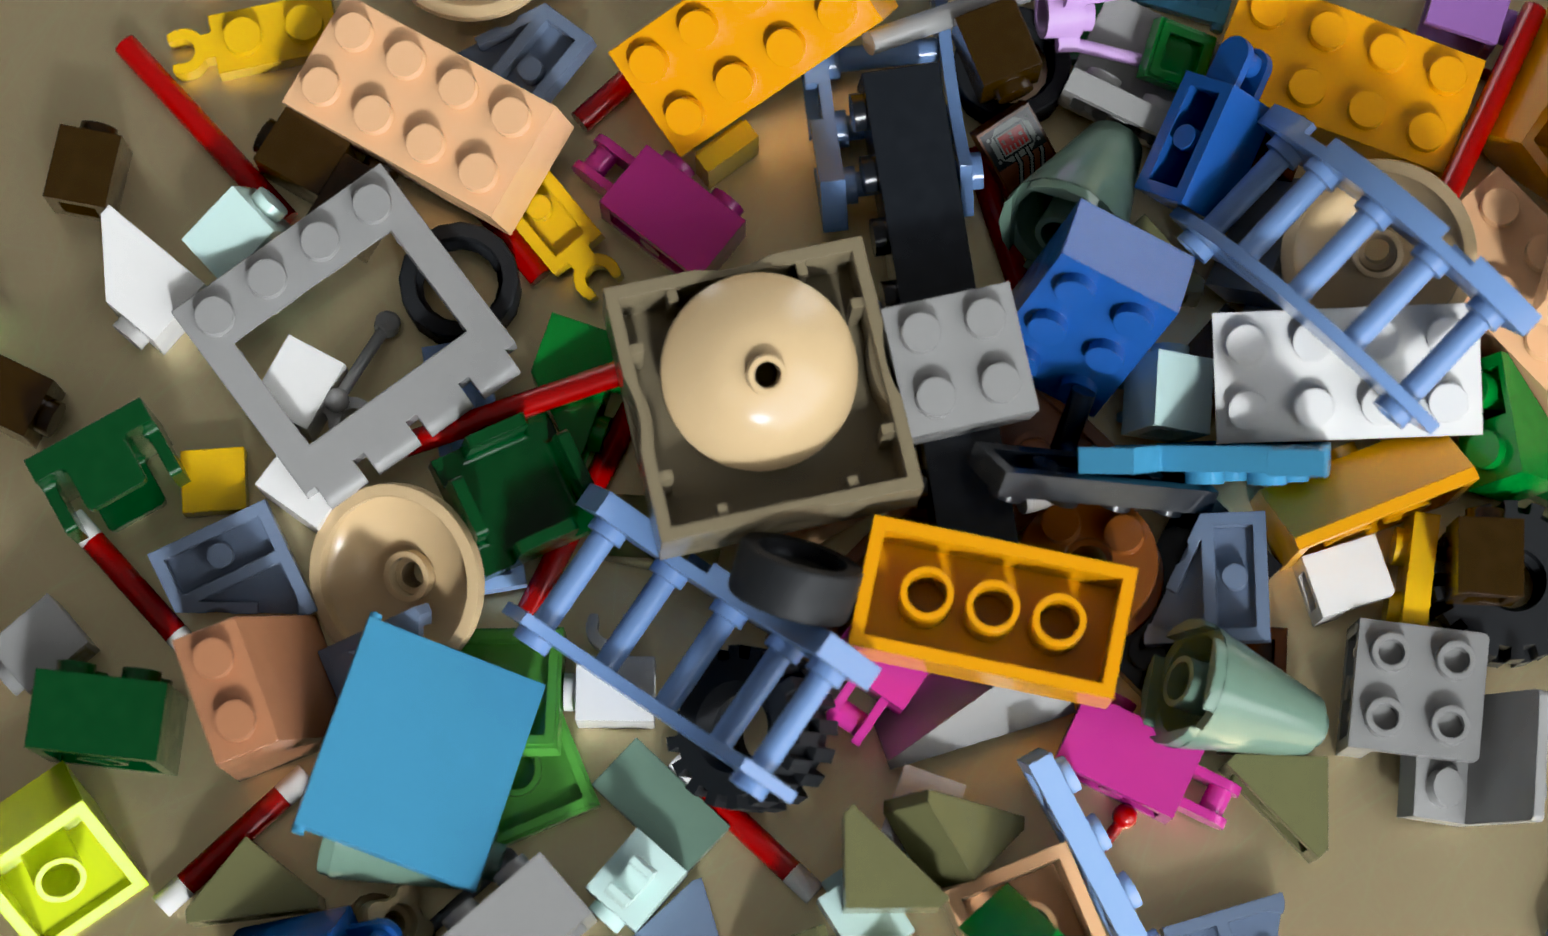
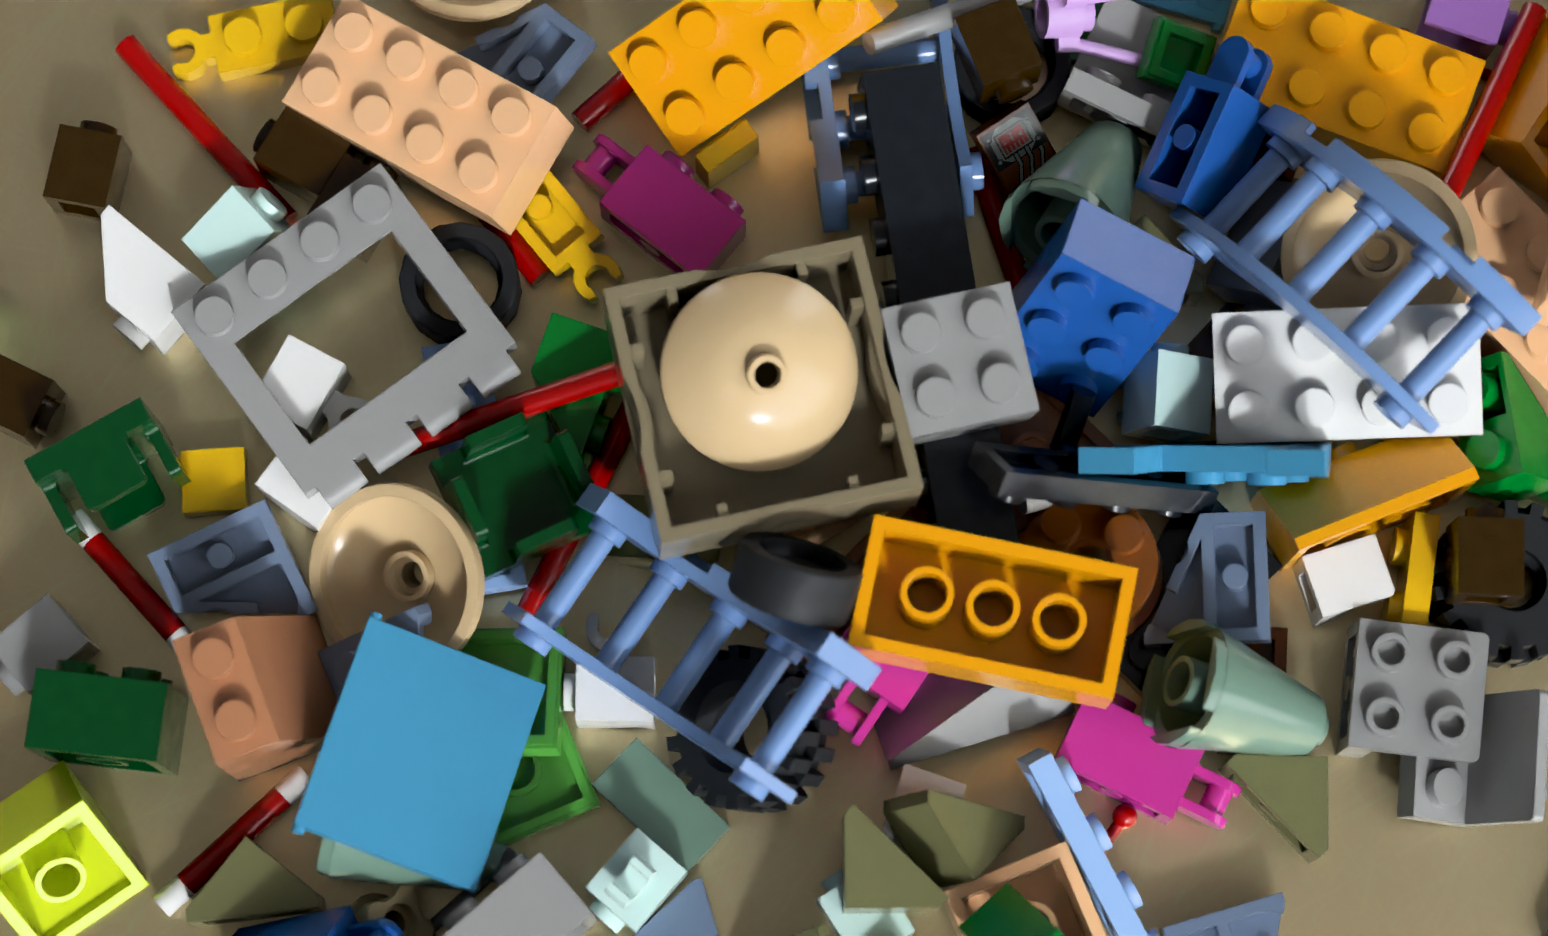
light grey hinge [324,311,400,413] -> none
red bar [667,754,823,904] -> none

